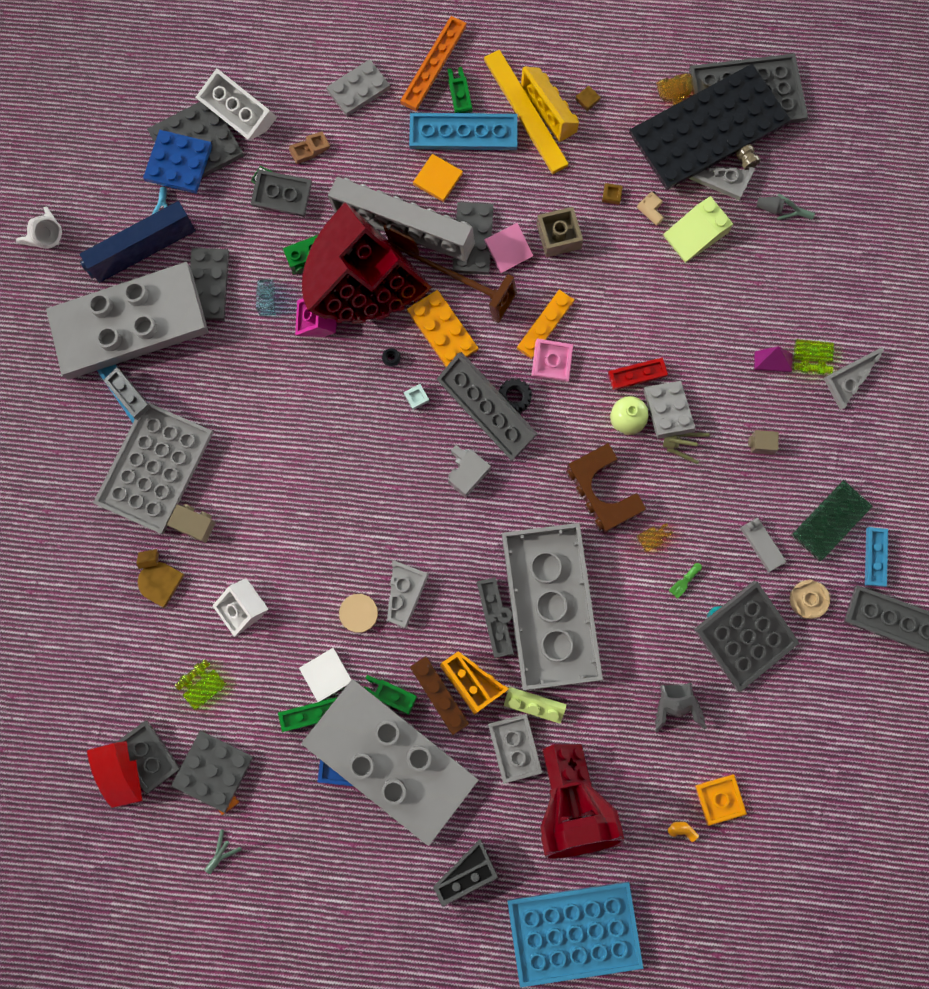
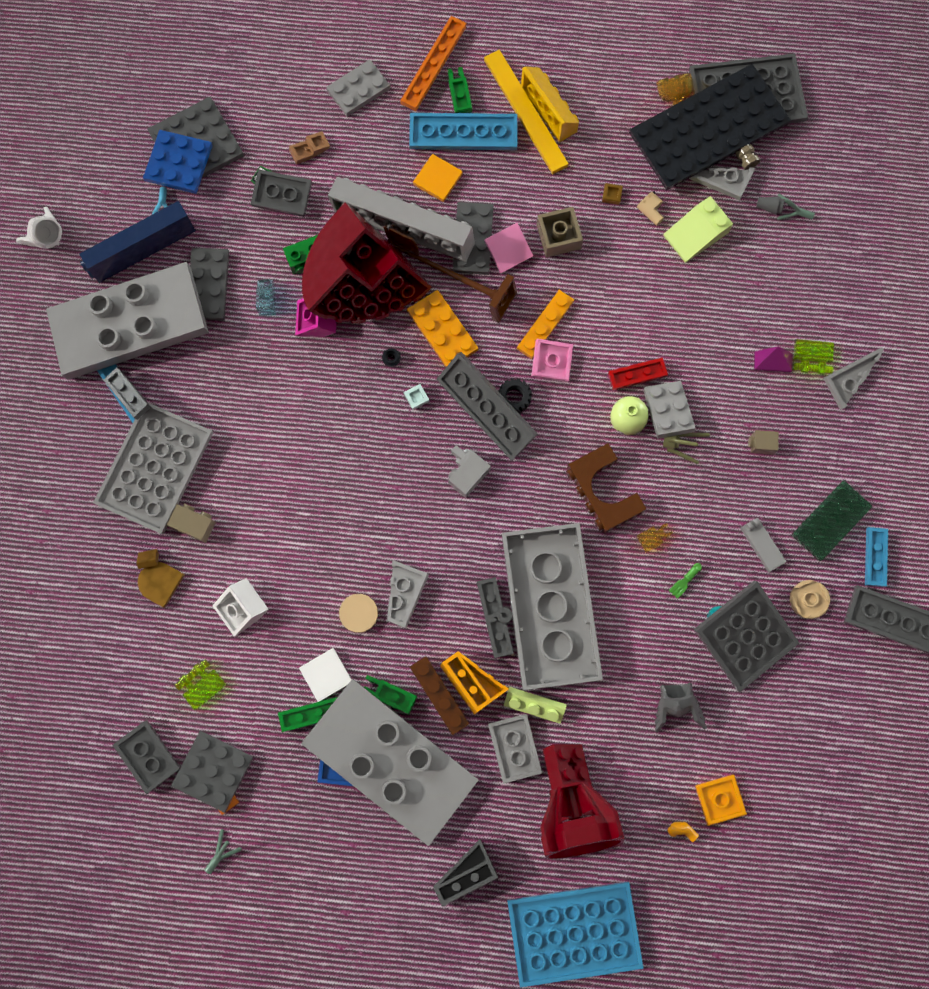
red slope [87,741,143,808] -> none
white slope [195,68,277,141] -> none
pearl gold tile [575,85,601,111] -> none

